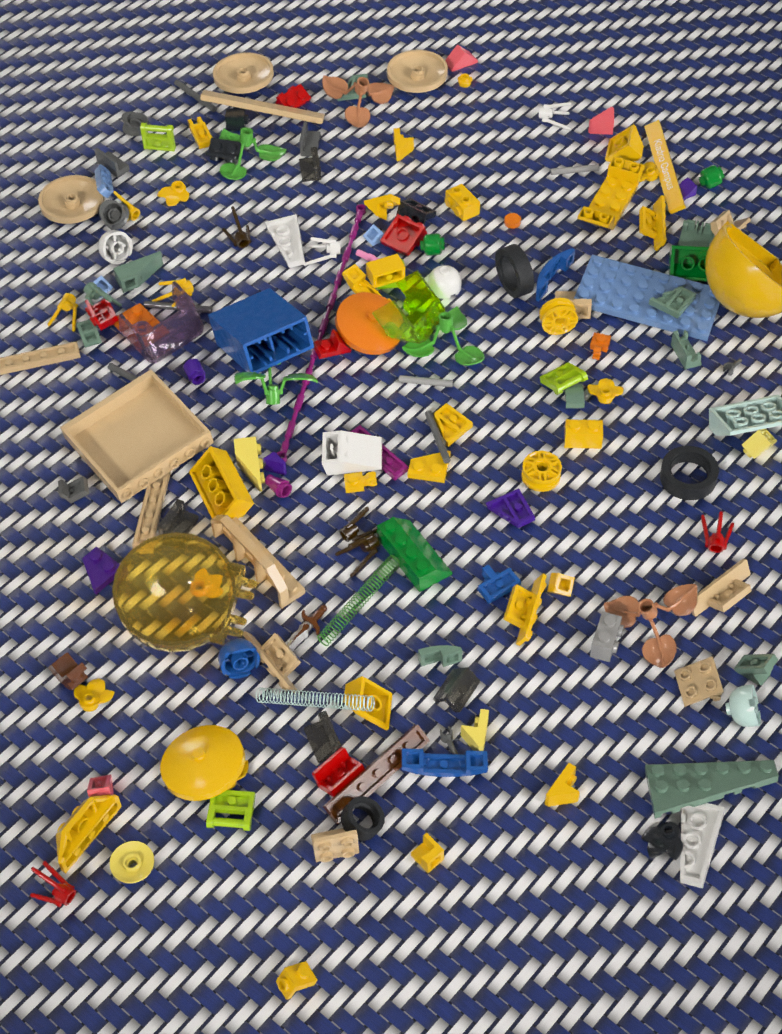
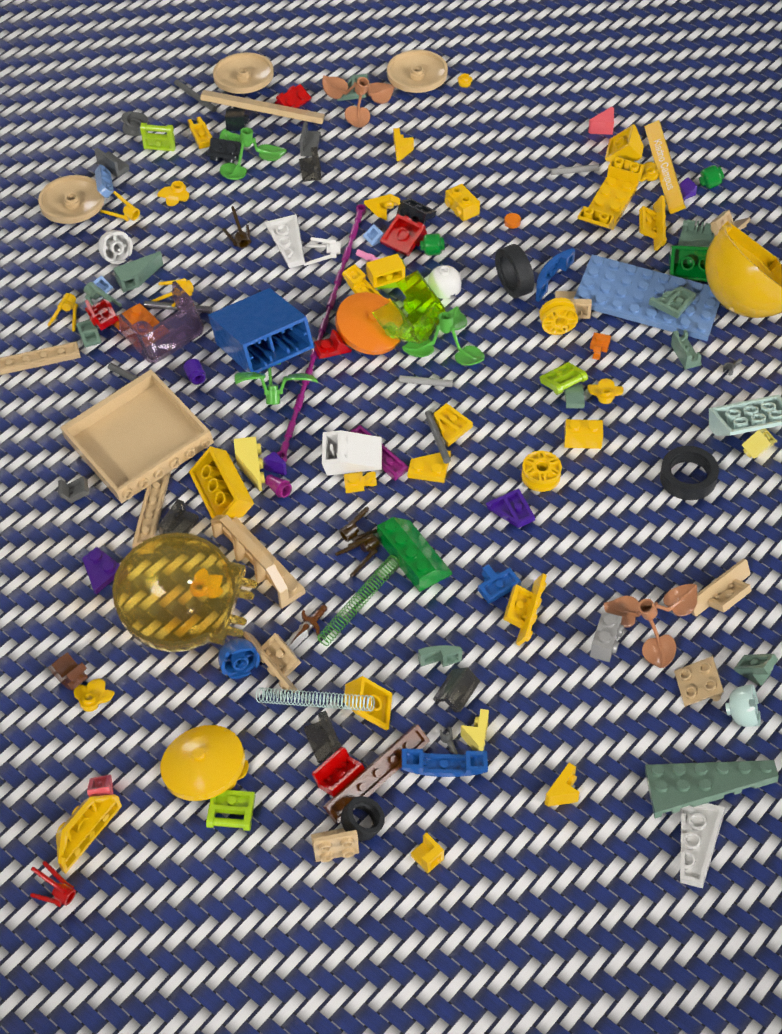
dark grey piece [99,199,129,230] -> none
light yellow dish [110,841,154,883] -> none
yellow bracket [276,961,317,1000] -> none
coral slope [445,44,478,72] -> none
white plant [539,102,572,131] -> none
yellow slope [547,573,575,597] -> none
black plate [641,822,683,860] -> none
red plant [701,511,734,553] -> none

